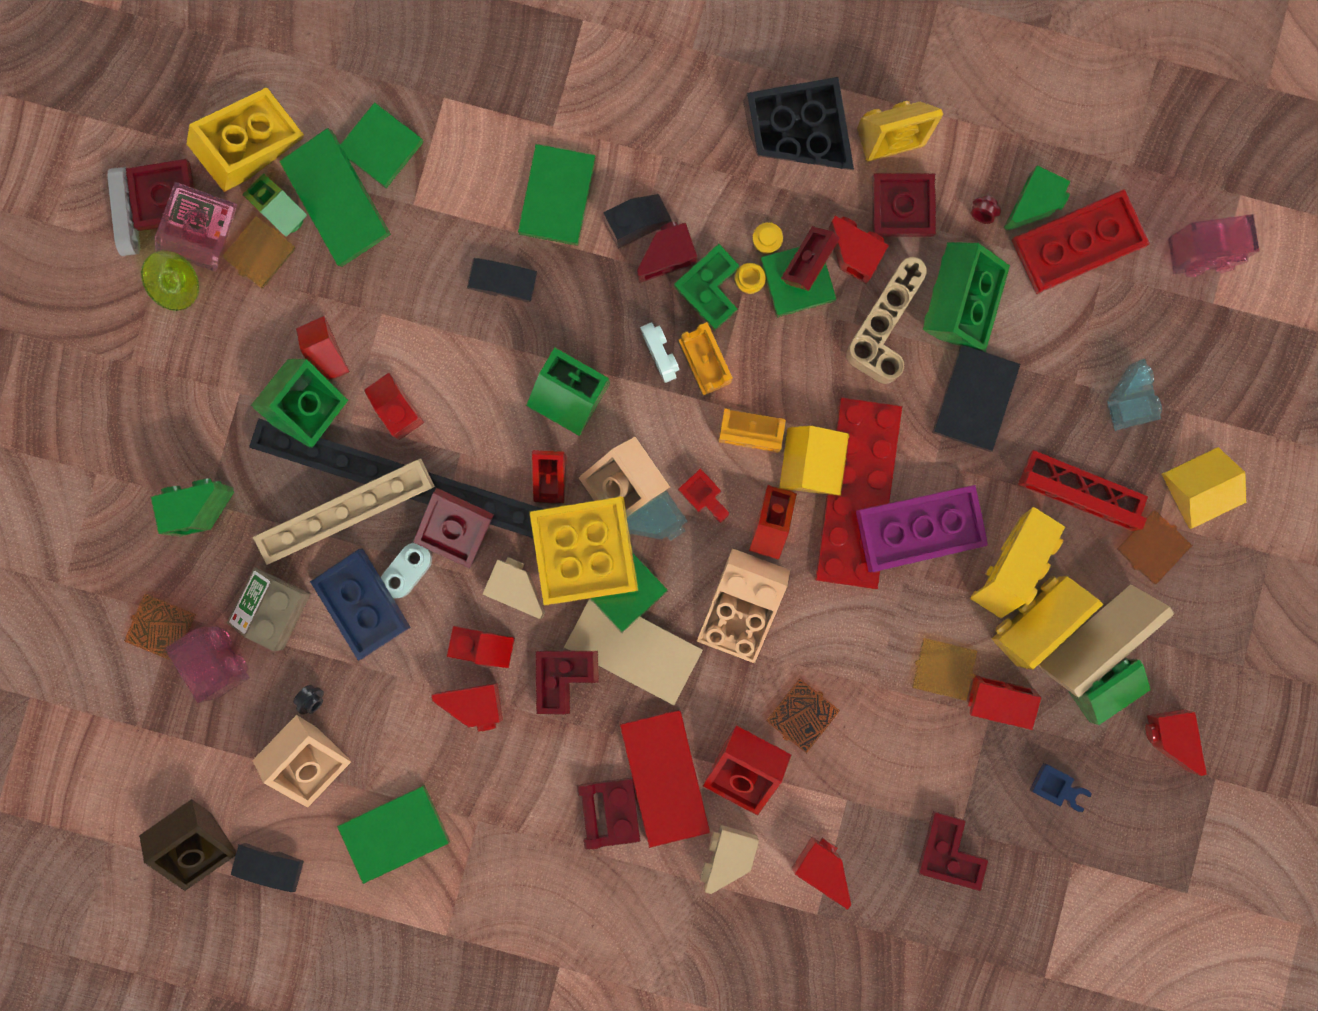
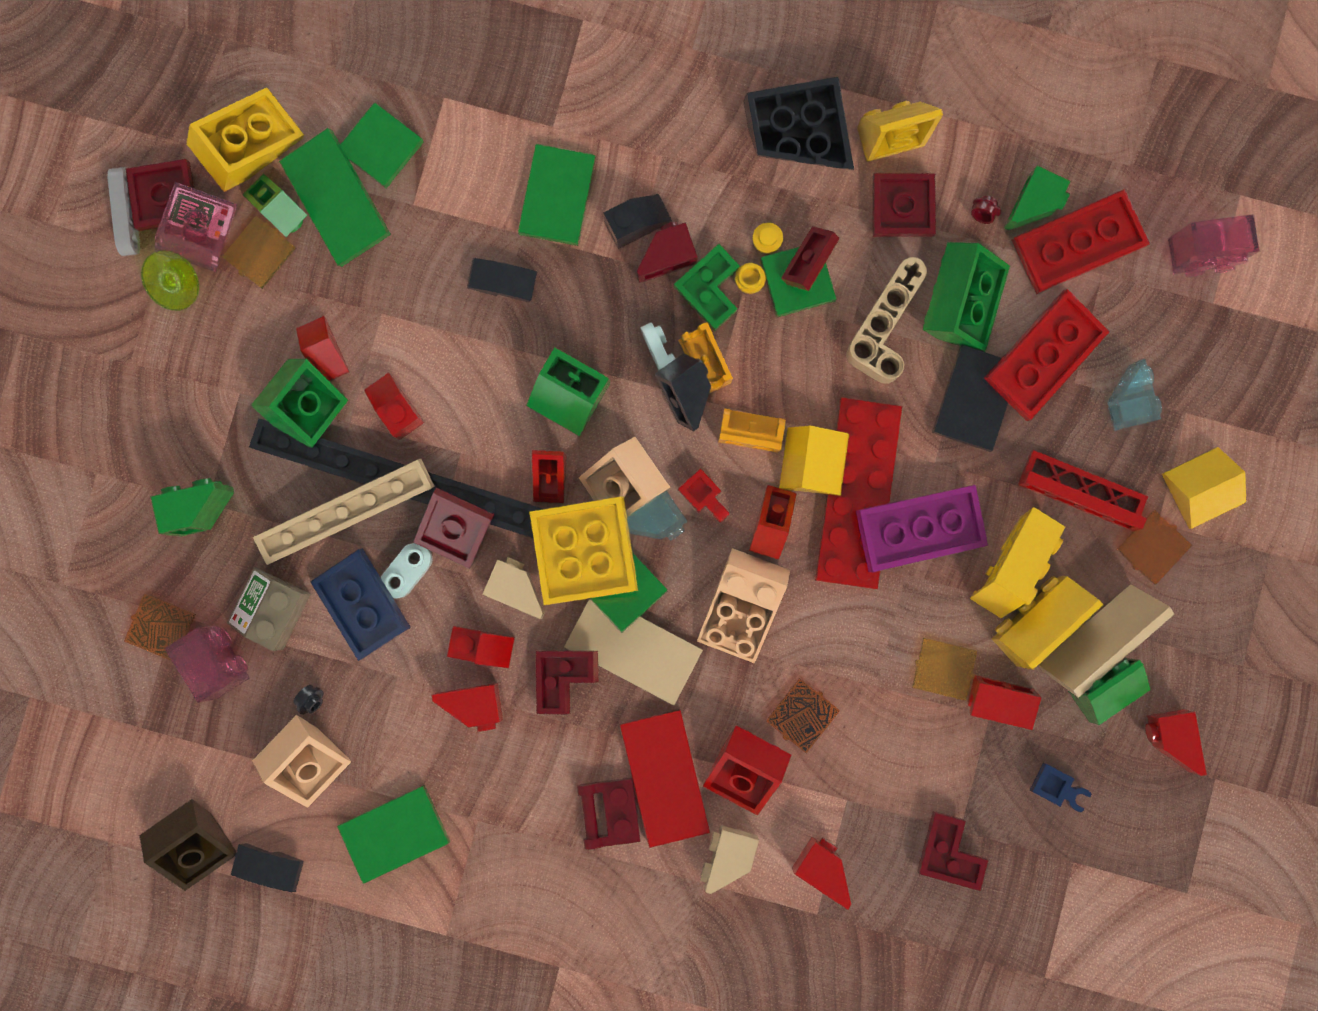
red slope [828,216,889,284] -> none
none -> black slope [655,353,711,431]
none -> red tile [984,289,1109,421]

